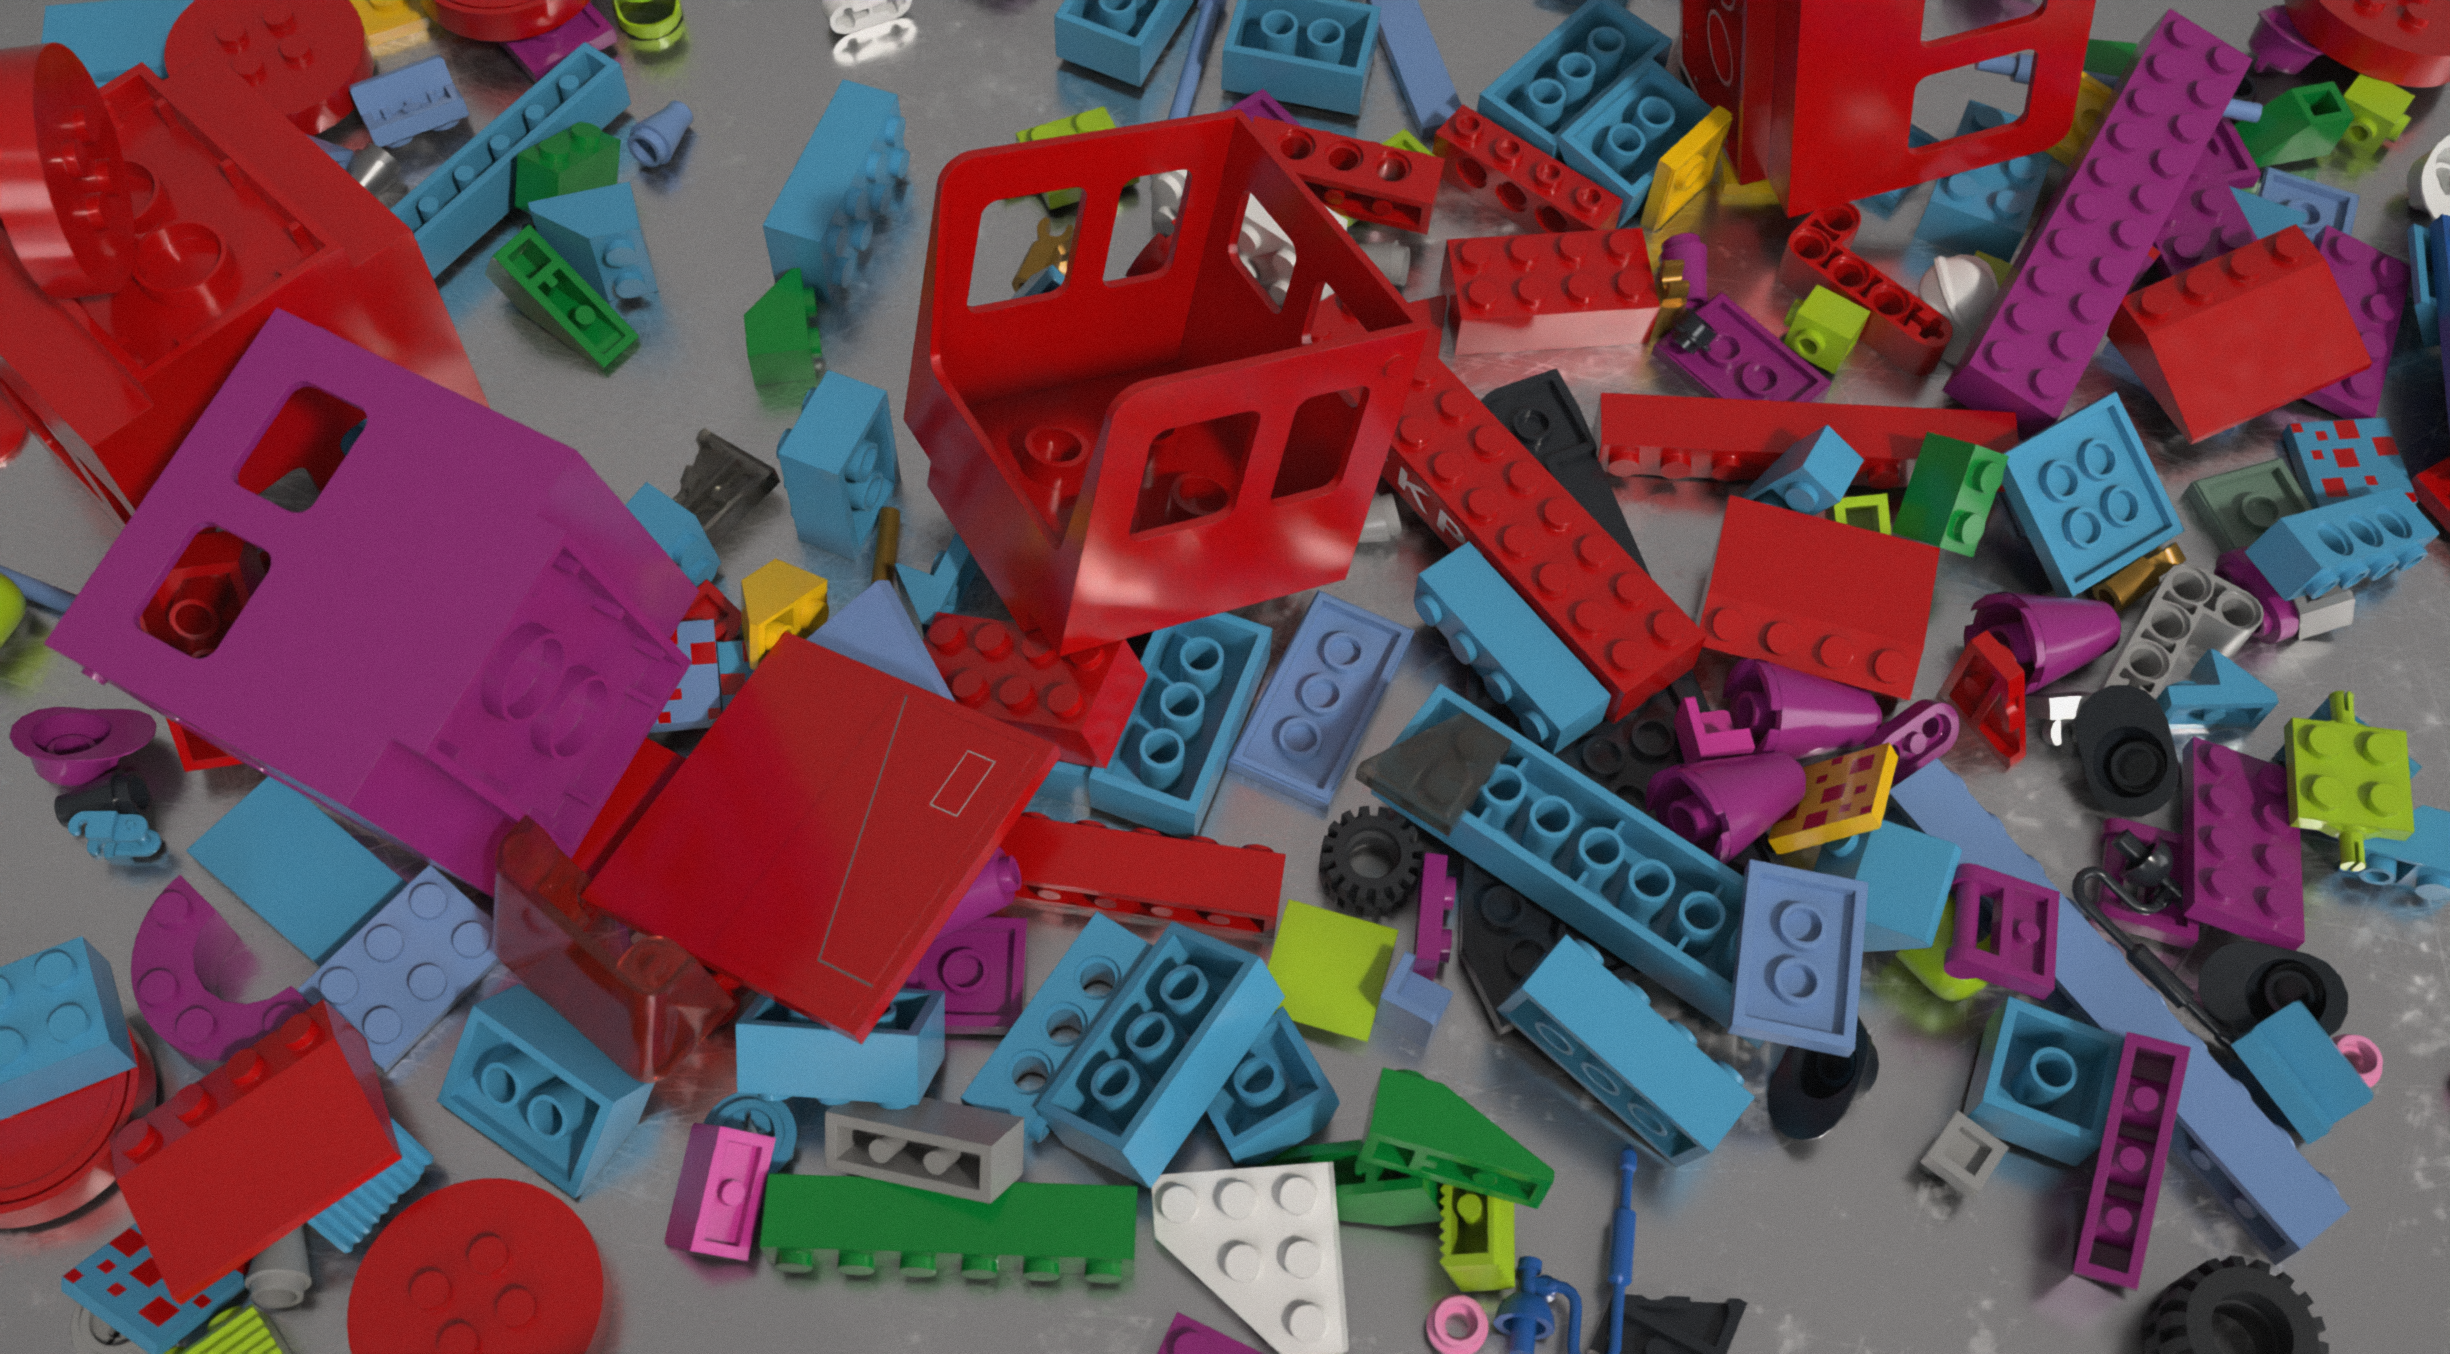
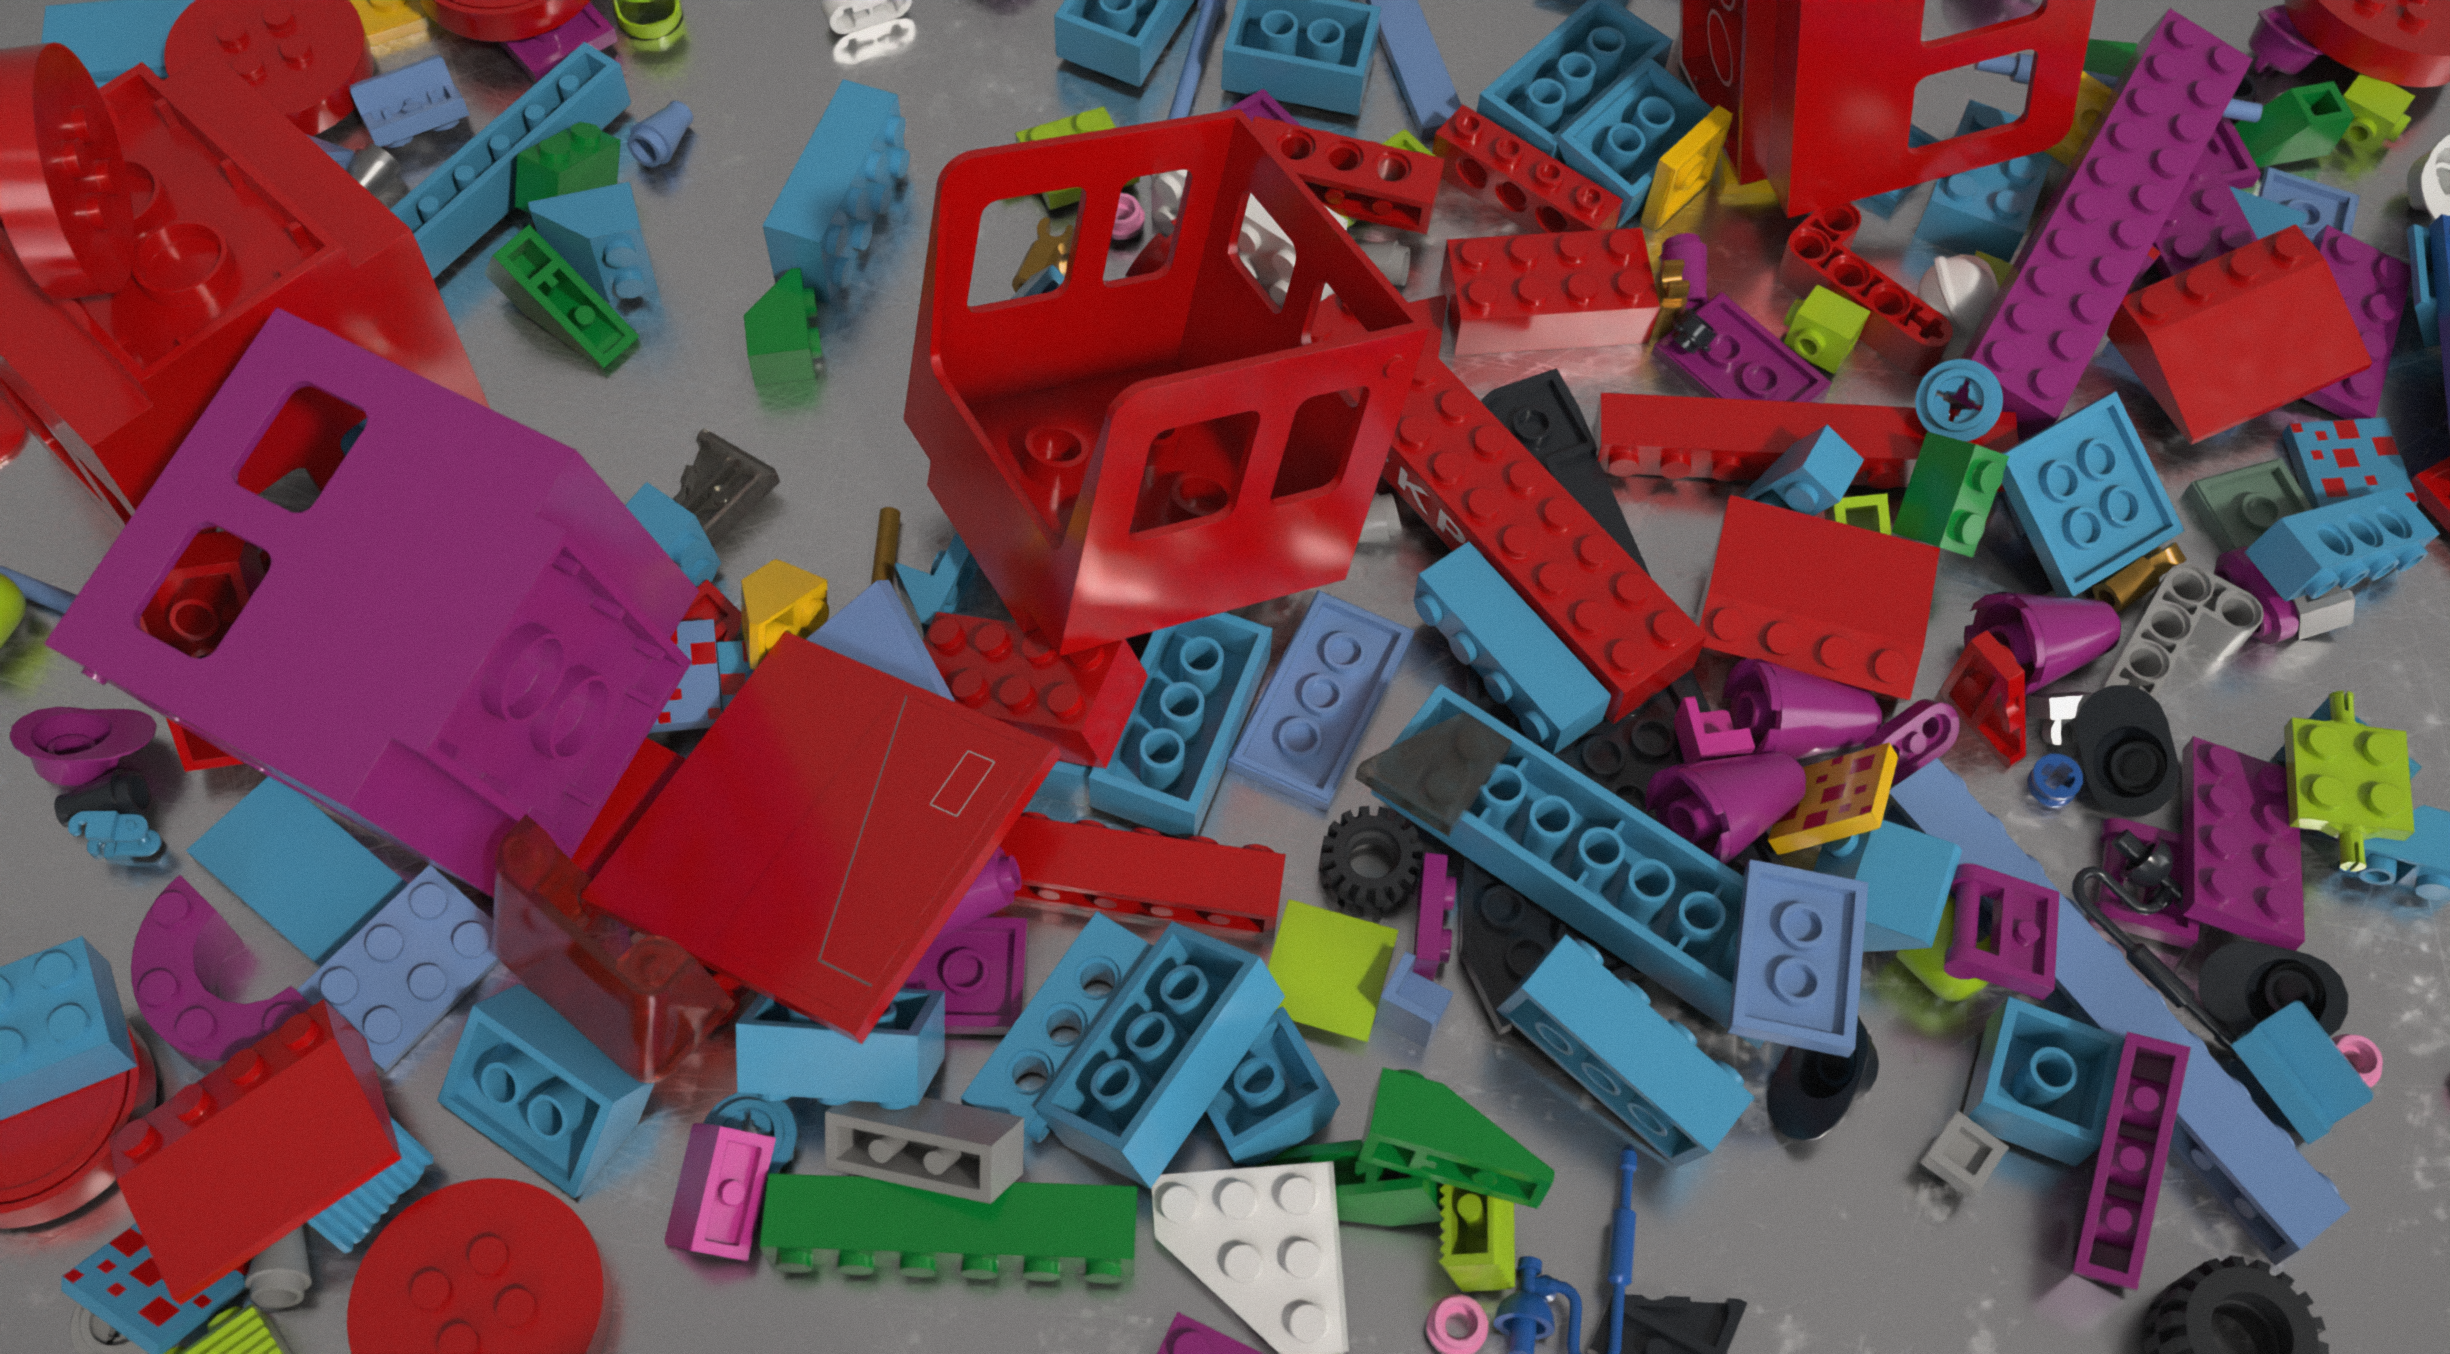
dark azure brick [776,370,901,562] -> none
dark azure slope [2156,649,2279,729] -> none
none -> bright pink plate [1111,193,1145,240]
none -> dark azure gear [1915,359,2003,442]
none -> blue bush [2027,753,2083,808]

